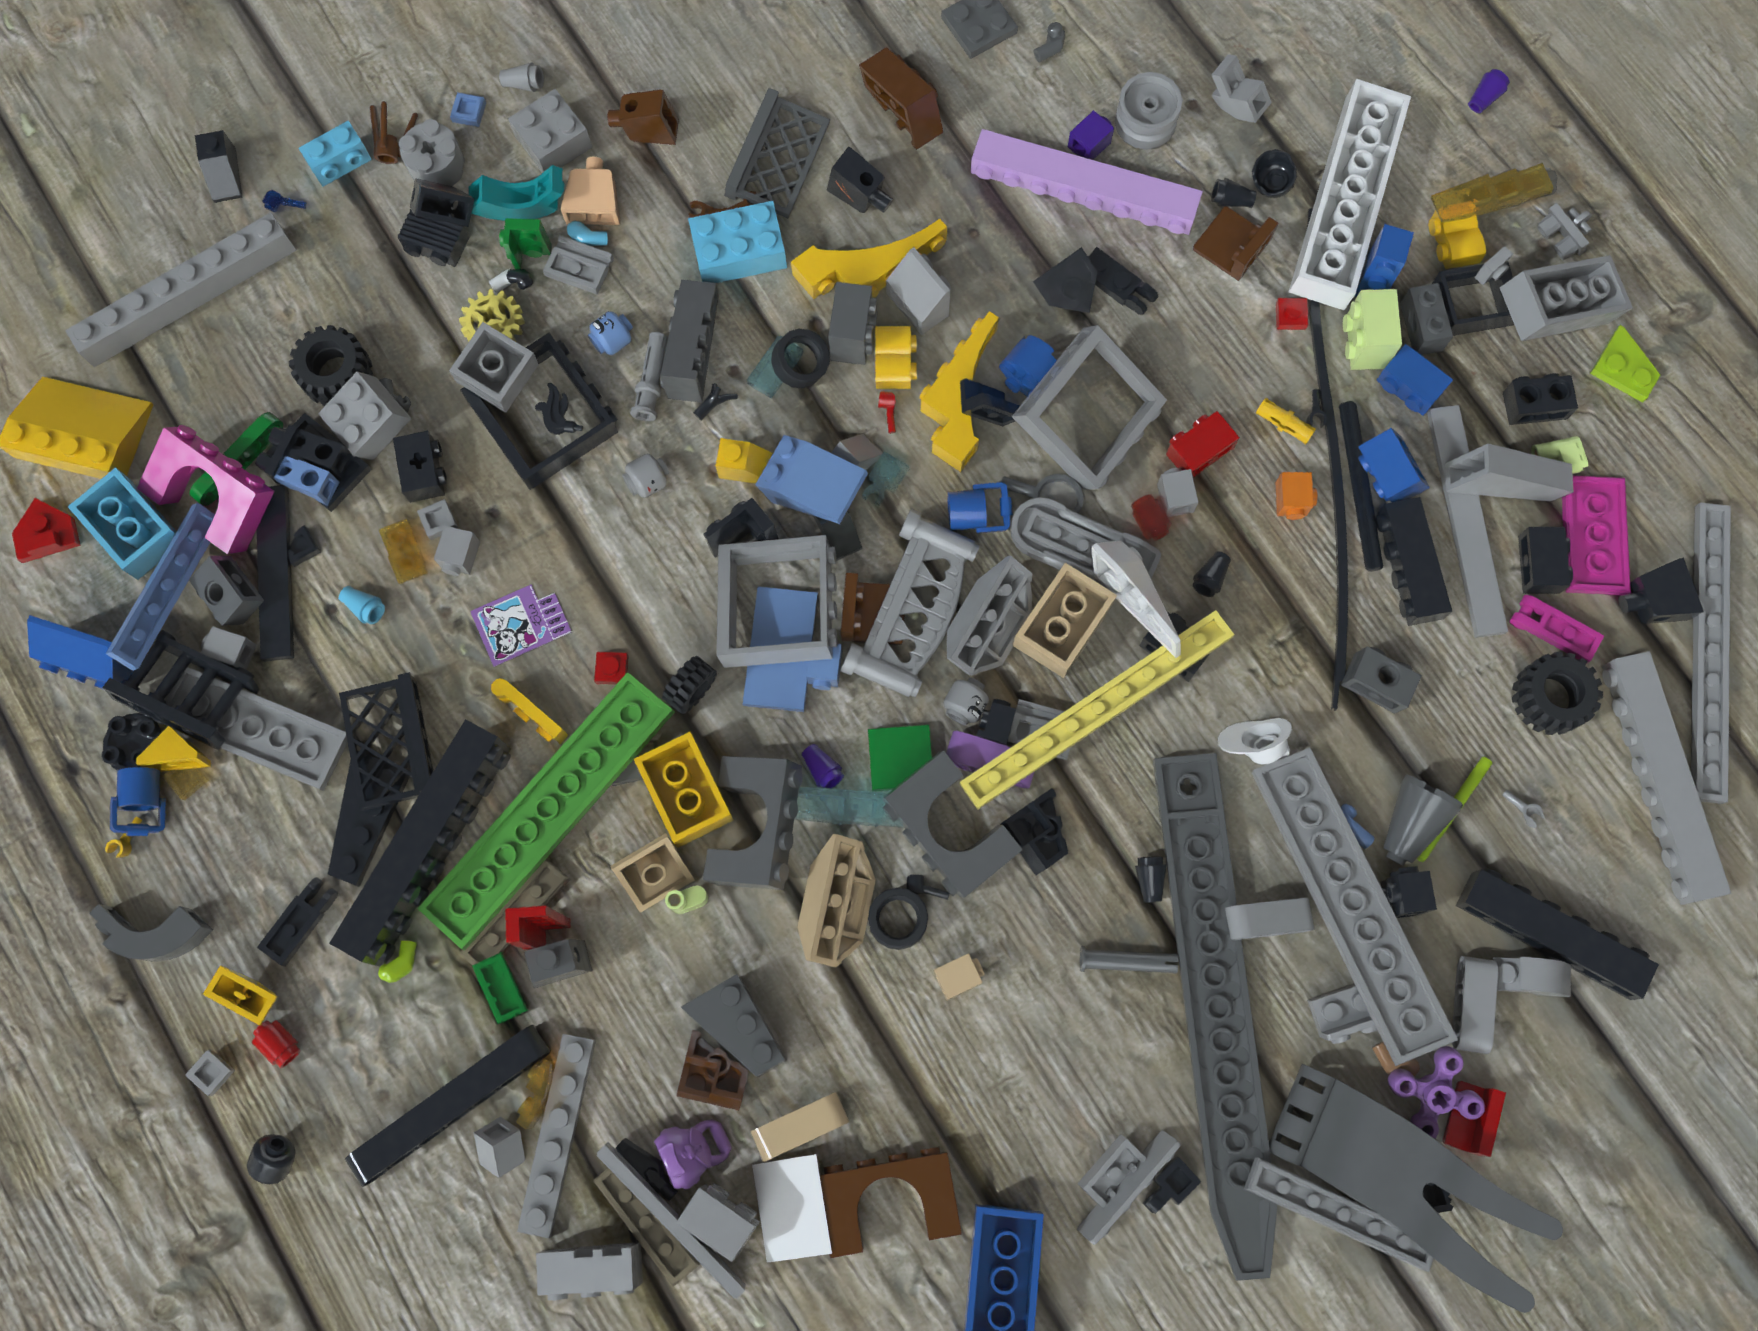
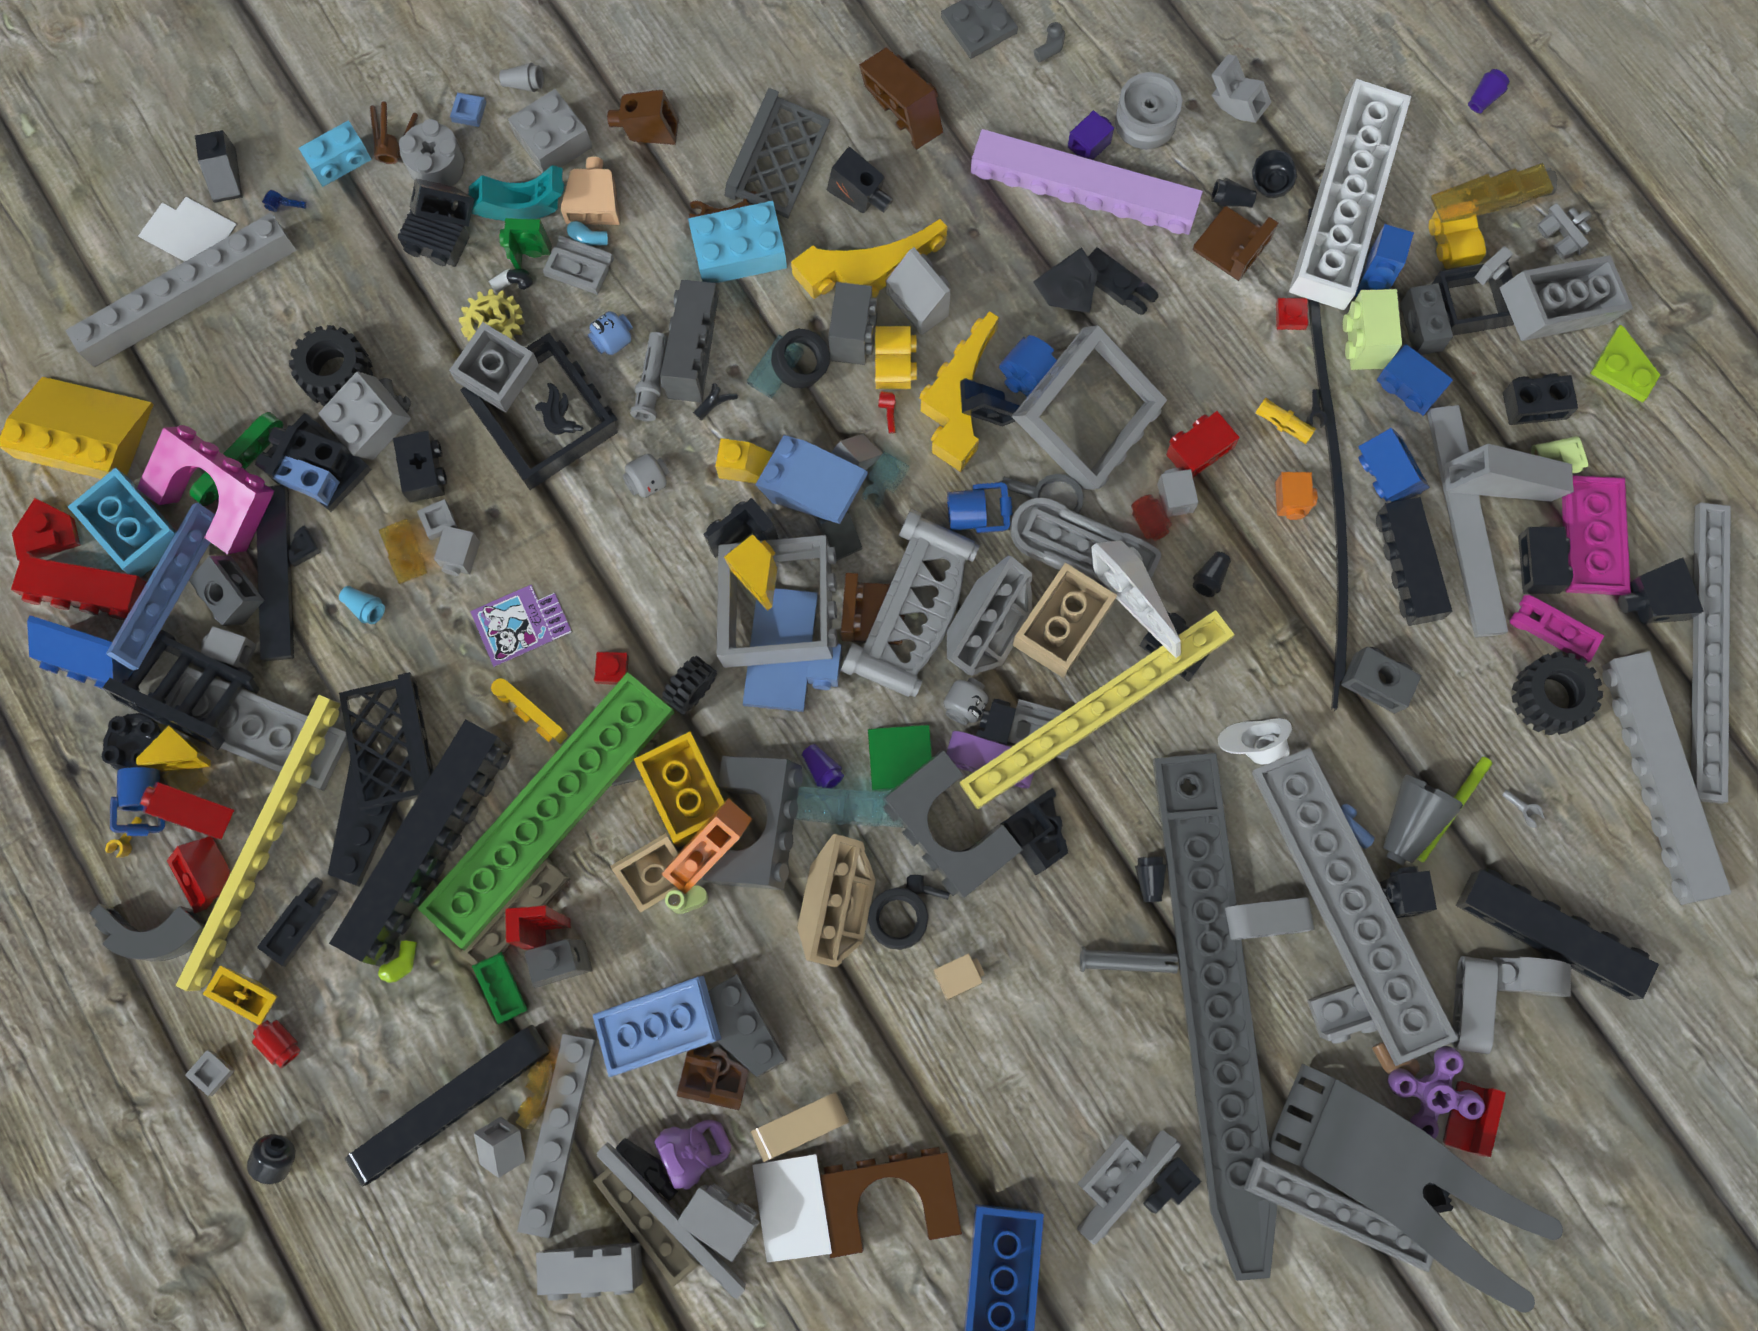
black axle [1339,401,1383,572] -> none
none -> red brick [11,556,147,620]
none -> white sticker [138,197,237,262]
none -> red window [140,782,234,840]
none -> red panel [167,836,231,913]
none -> light yellow plate [176,695,341,991]
none -> medium blue tile [593,976,721,1077]
none -> orange slope [661,798,752,894]
none -> yellow slope [724,534,777,611]

